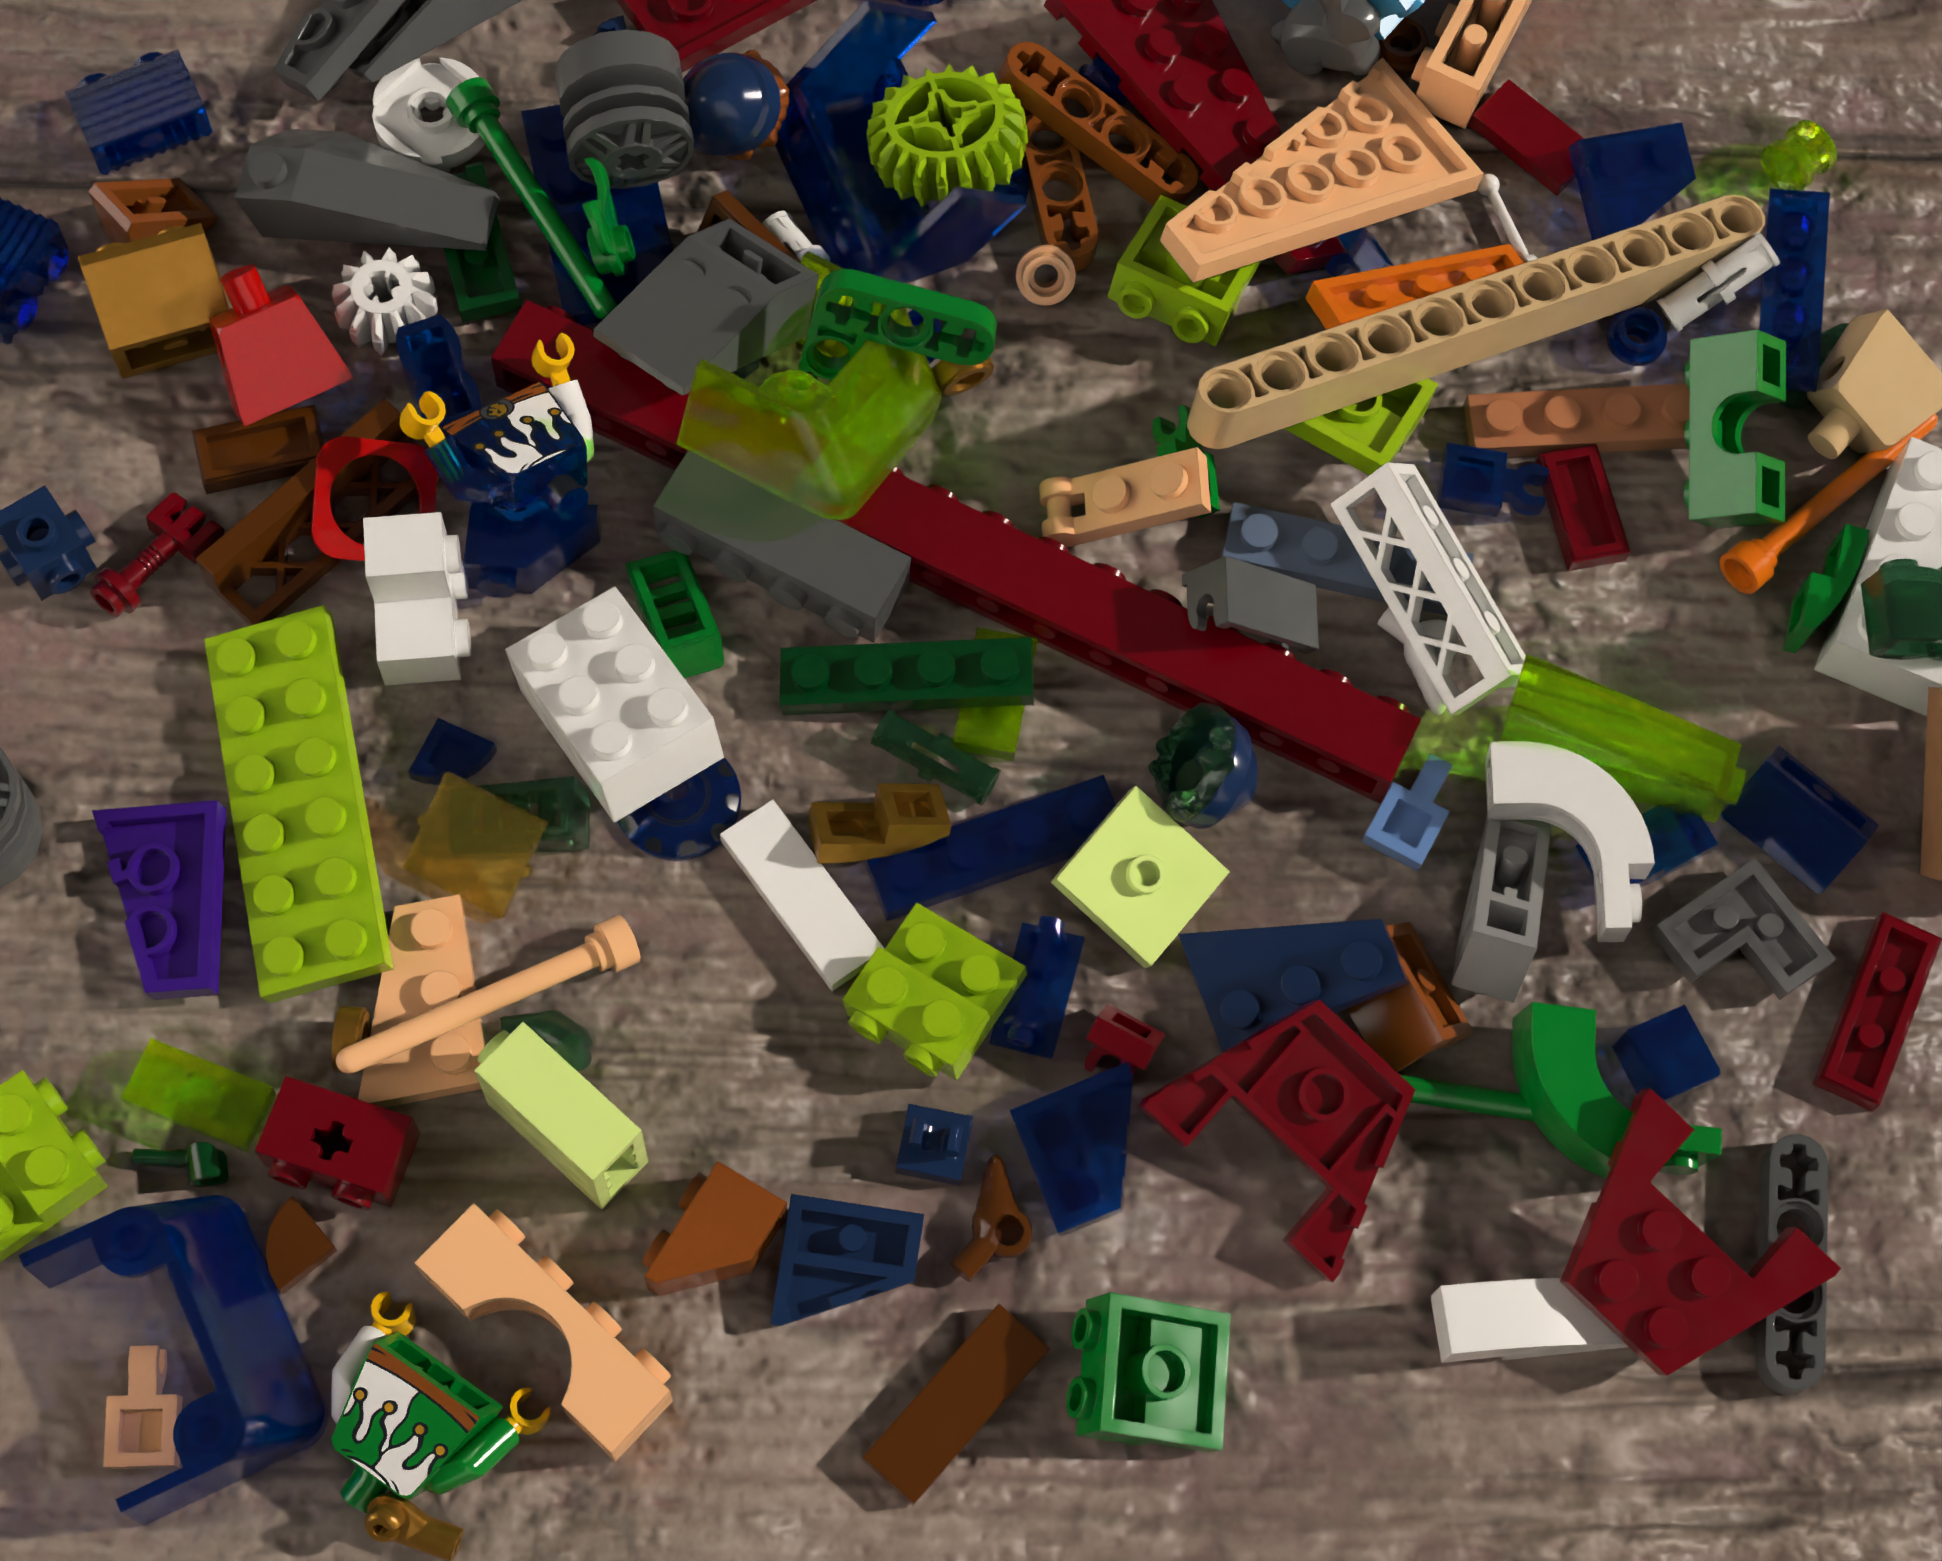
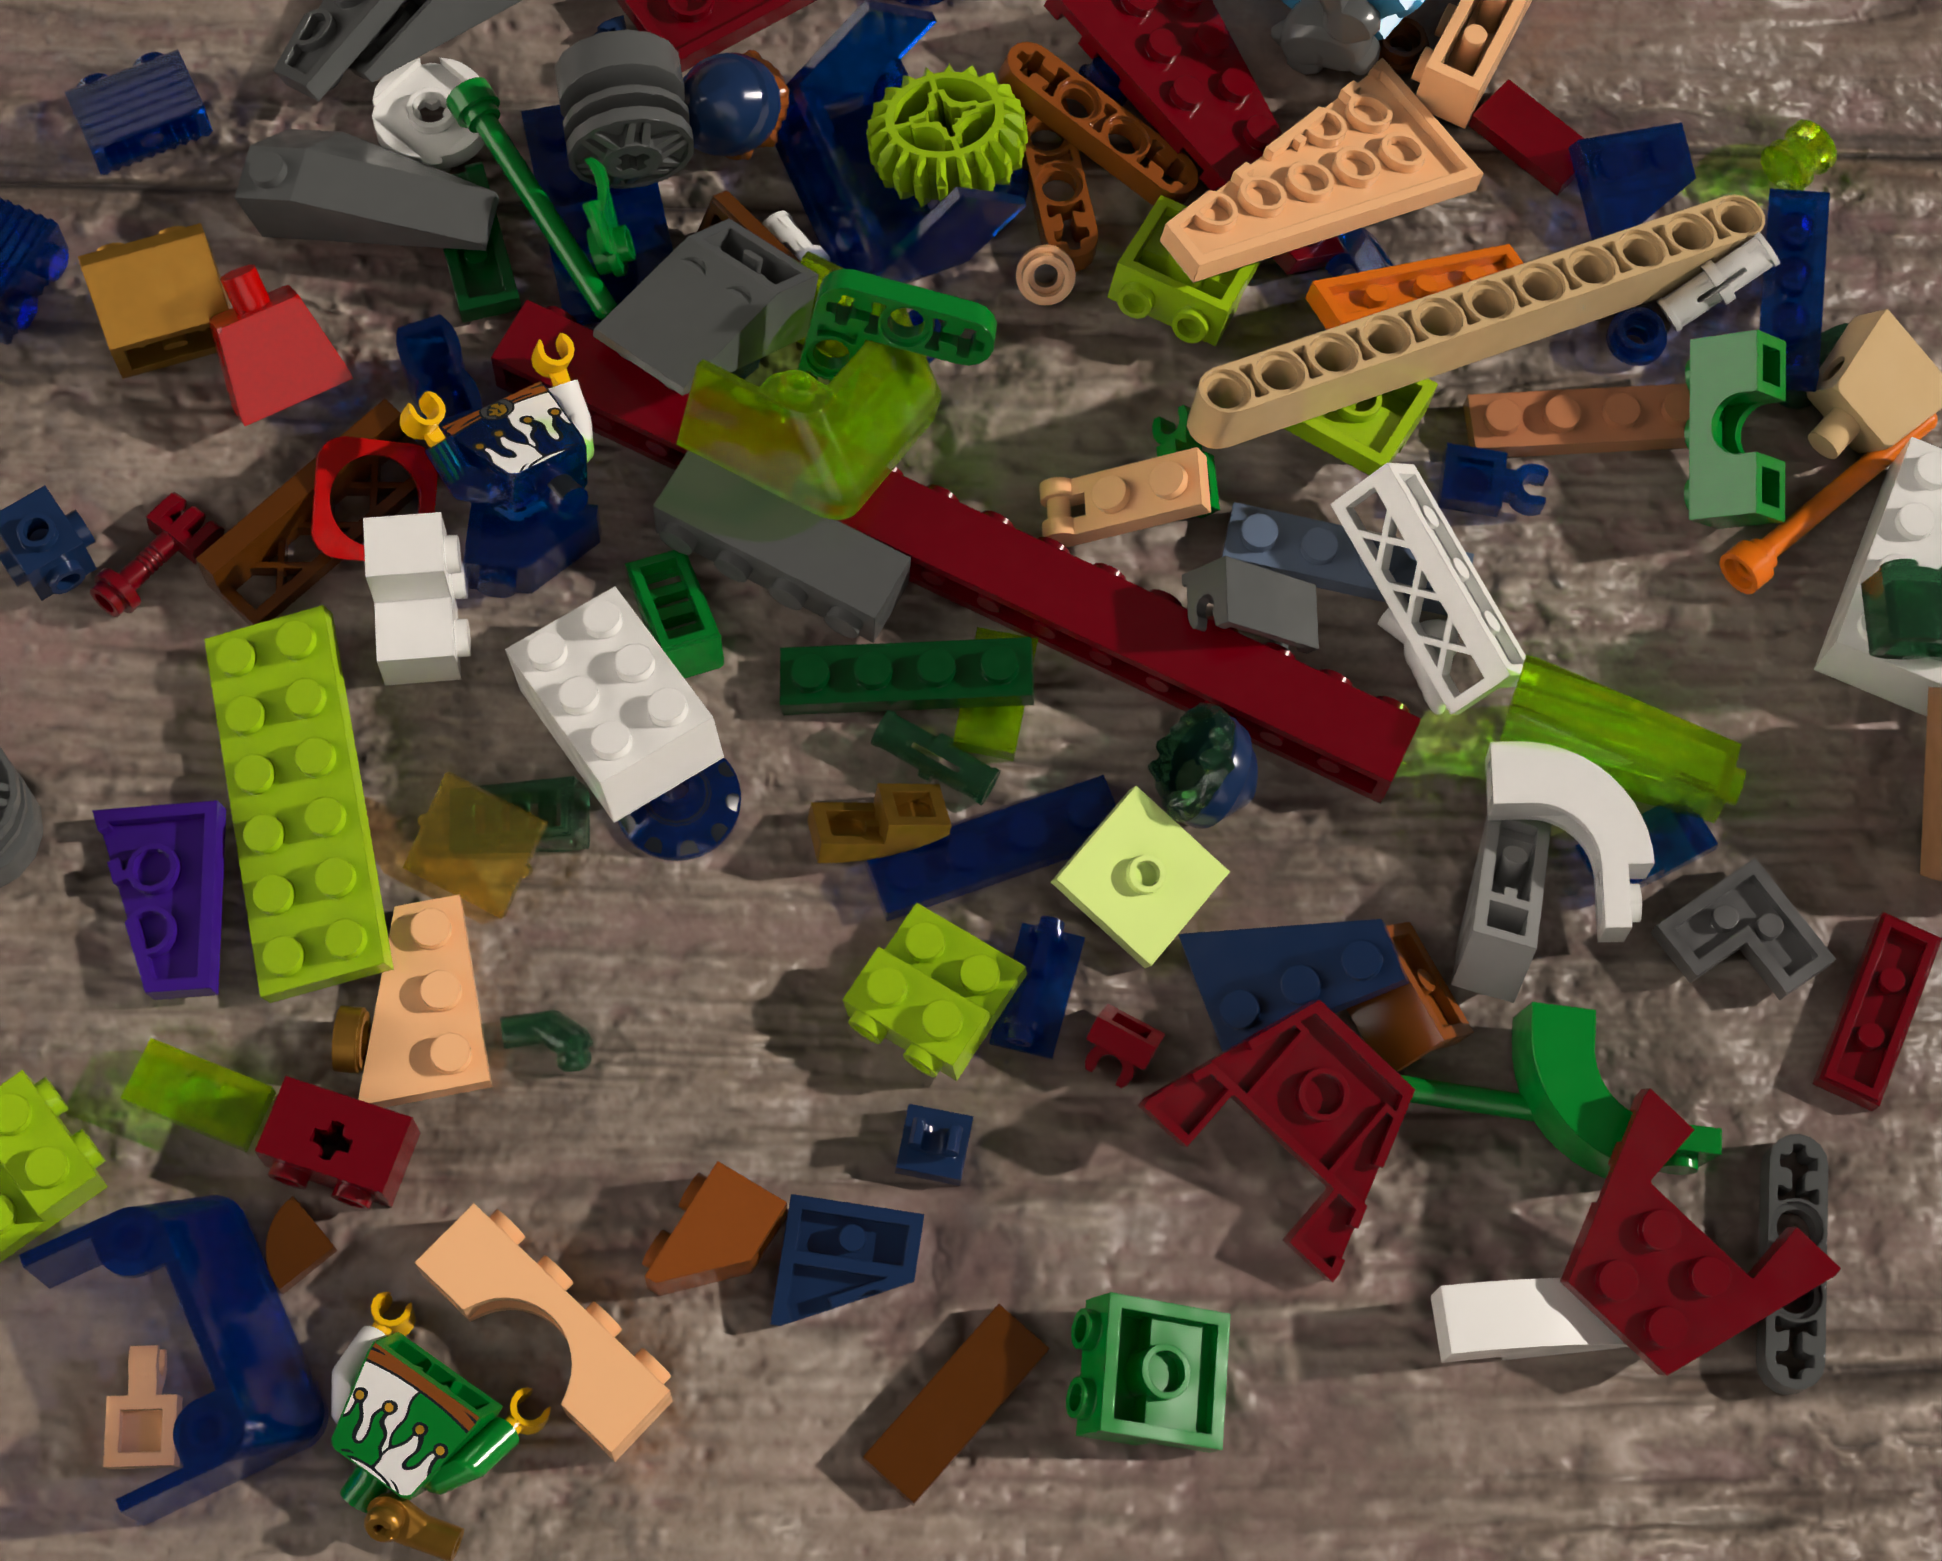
dark orange slope [89,178,217,243] -> none
dark green hand [131,1142,229,1187] -> none
reddish brown tile [192,405,324,494] -> none
white gear [332,247,438,356] -> none
light nougat piece [336,915,640,1074] -> none
clear blue tile [408,718,497,785] -> none
yellowish green brick [474,1022,648,1210] -> none
white tile [720,799,885,991] -> none
pearl gold tile [931,357,994,396] -> none
reddish brown animal [950,1154,1032,1282] -> none
clear blue wing [1010,1062,1134,1237] -> none
medium blue plate [1361,753,1453,872] -> none
white hinge [1477,173,1538,263] -> none
dark red tile [1535,444,1631,571] -> none
clear blue panel [1612,1005,1720,1104] -> none
clear blue panel [1722,745,1879,894] -> none
green slope [1783,524,1870,653] -> none

